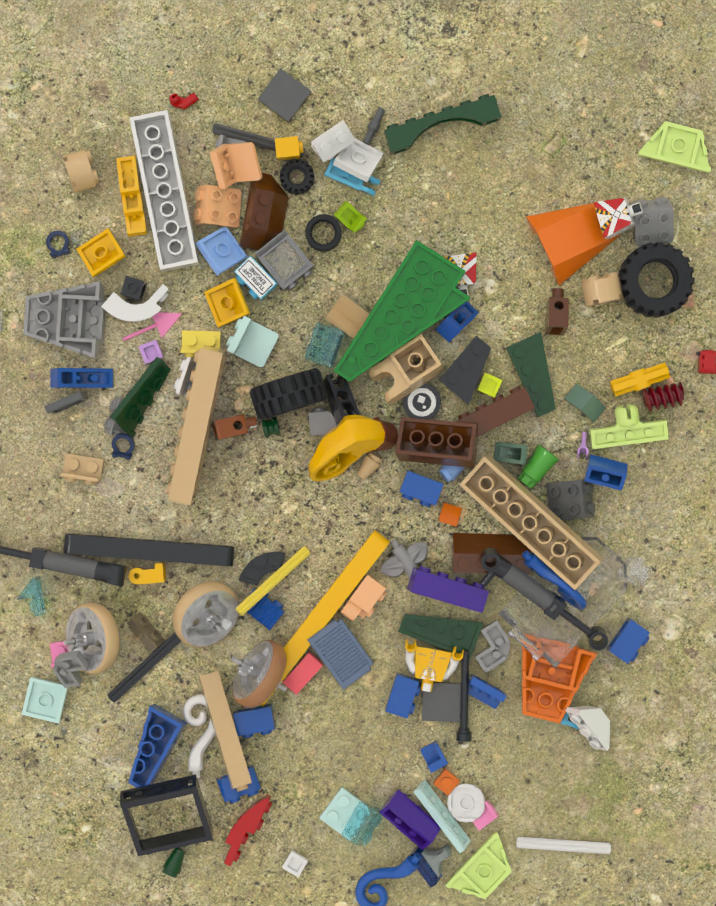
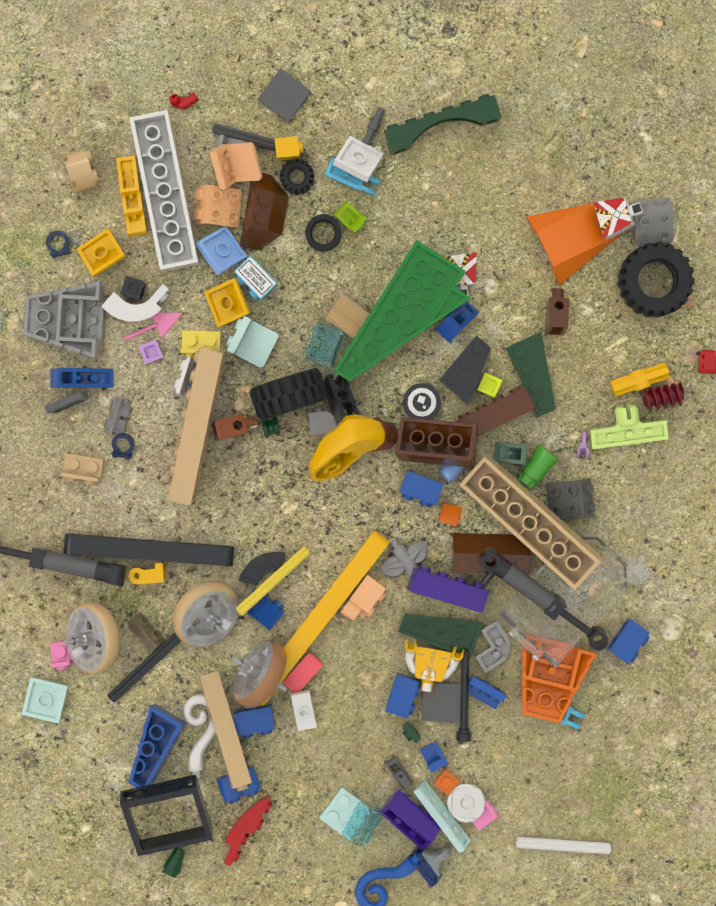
clear light blue slope [17,576,46,616] -> none
light grey plate [53,650,89,688] -> none
dark green wing [110,357,171,438] -> none
window [255,230,314,291] -> none
white plate [282,850,308,877] -> none
sand blue window [307,619,374,690] -> none
white bracket [311,120,356,162] -> none
tan cone [357,451,383,480] -> none
tan brick [368,334,445,404] -> none
yellowish green wing [445,831,512,899] -> none
blue plant [522,551,587,610] -> none
sand green slope [564,384,606,422] -> none
white slope [565,706,610,751] -> none
tan brick [581,272,624,307] -> none
blue brick [584,454,628,491] -> none
yellowish green wing [638,121,711,174] -> none
none -> white plate [291,690,317,731]
none -> dark grey bar [384,754,414,790]
none -> dark green plate [402,721,421,743]

